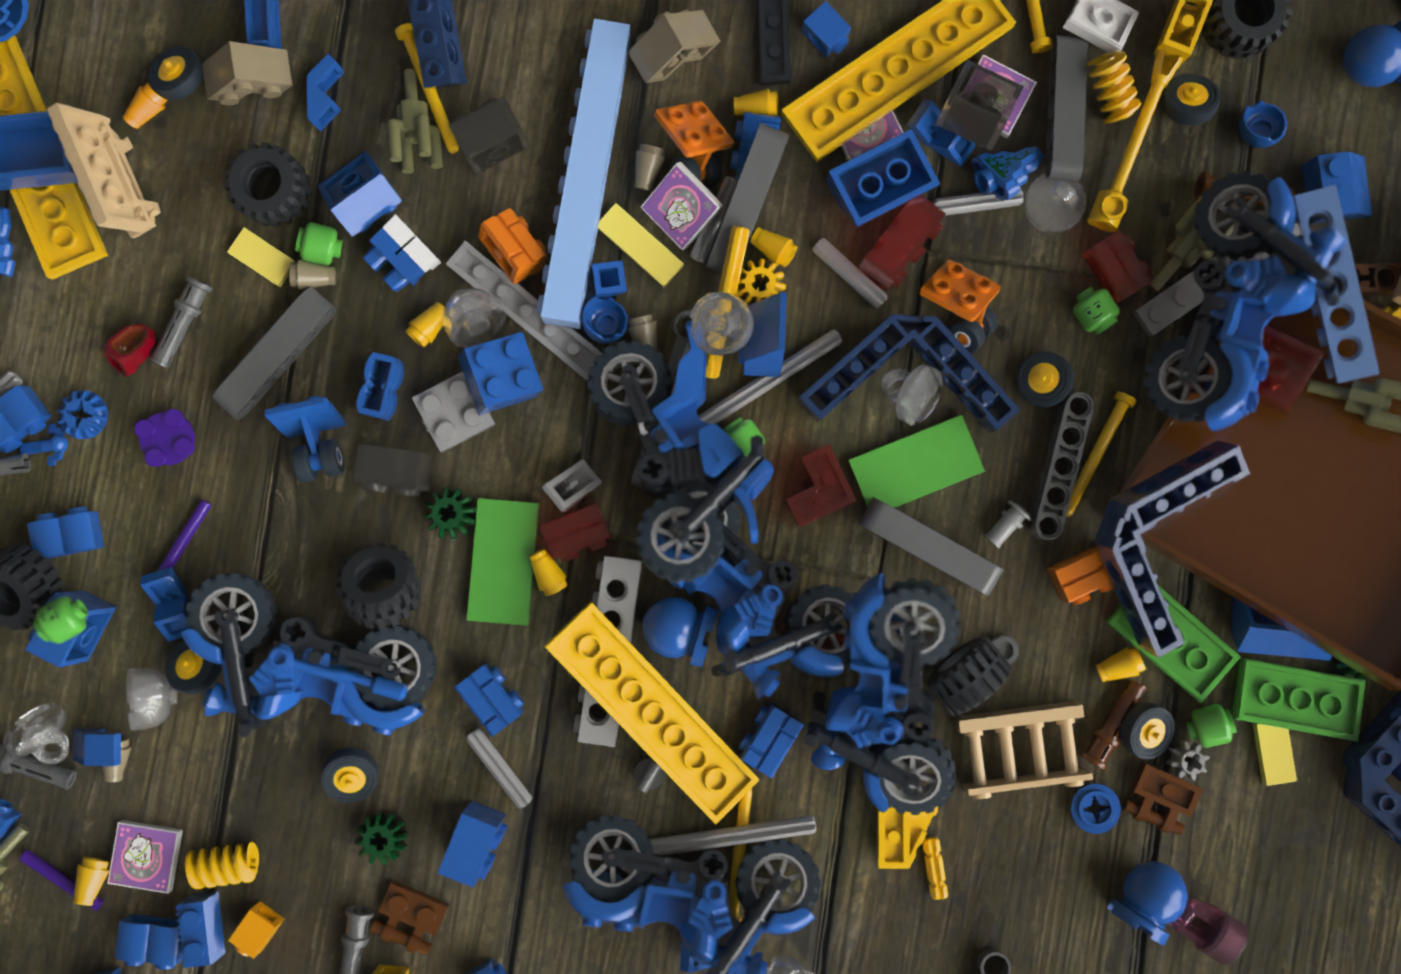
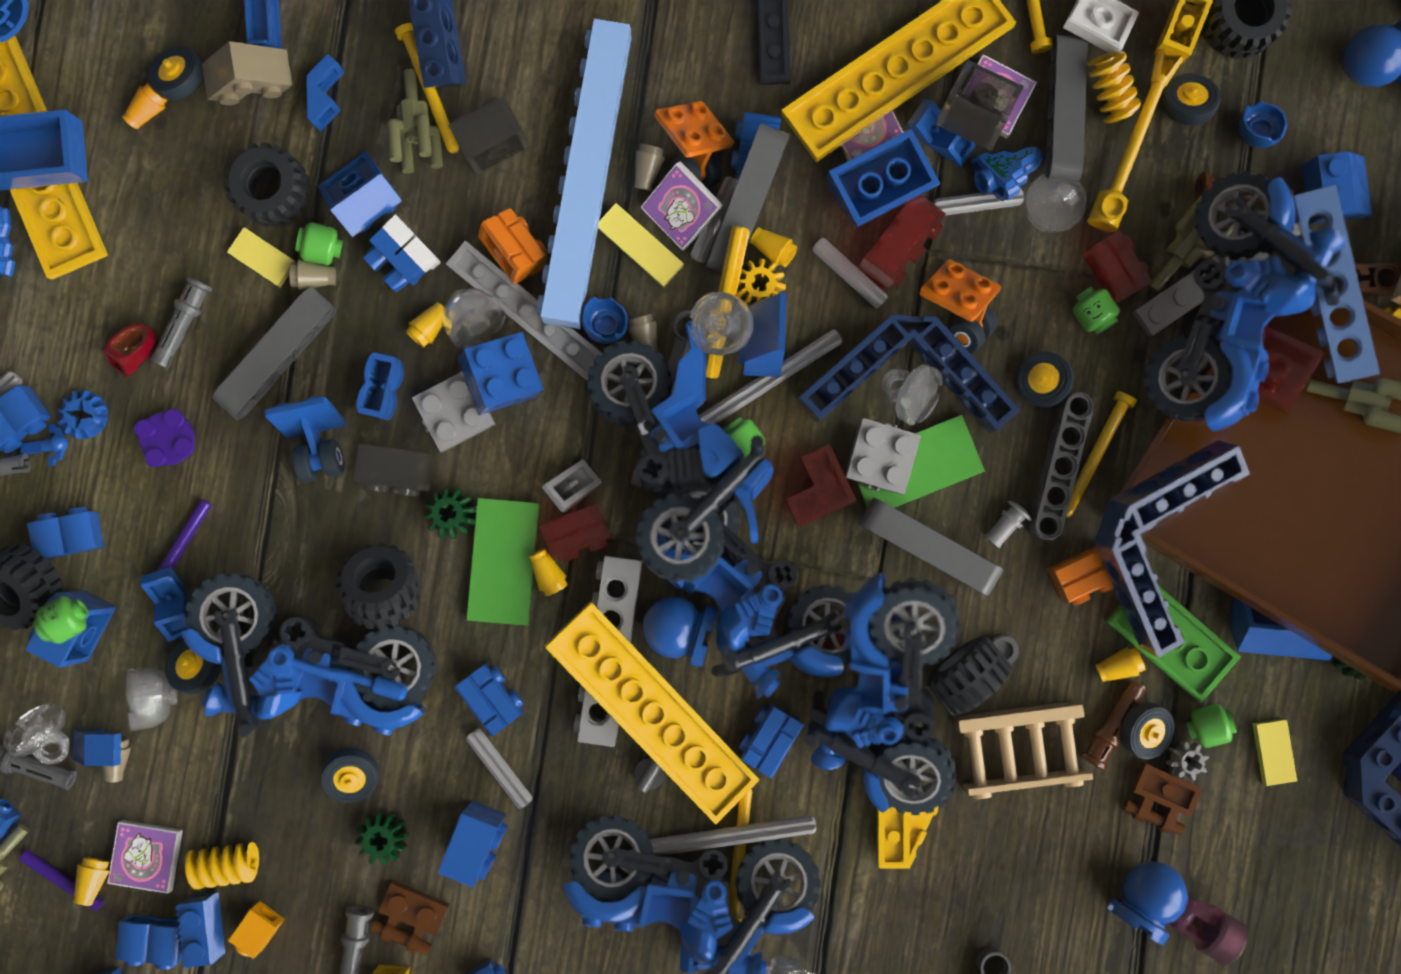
tan plate [47,103,161,238] -> none
blue slope [585,260,627,303] -> none
dark tan brick [628,9,721,83] -> none
yellow cone [734,89,779,117] -> none
blue brick [801,1,851,58] -> none
yellow axle [922,837,948,900] -> none
blue gear [1070,783,1121,834] -> none
bright green tile [1232,658,1366,742] -> none
none -> light grey plate [844,418,921,495]

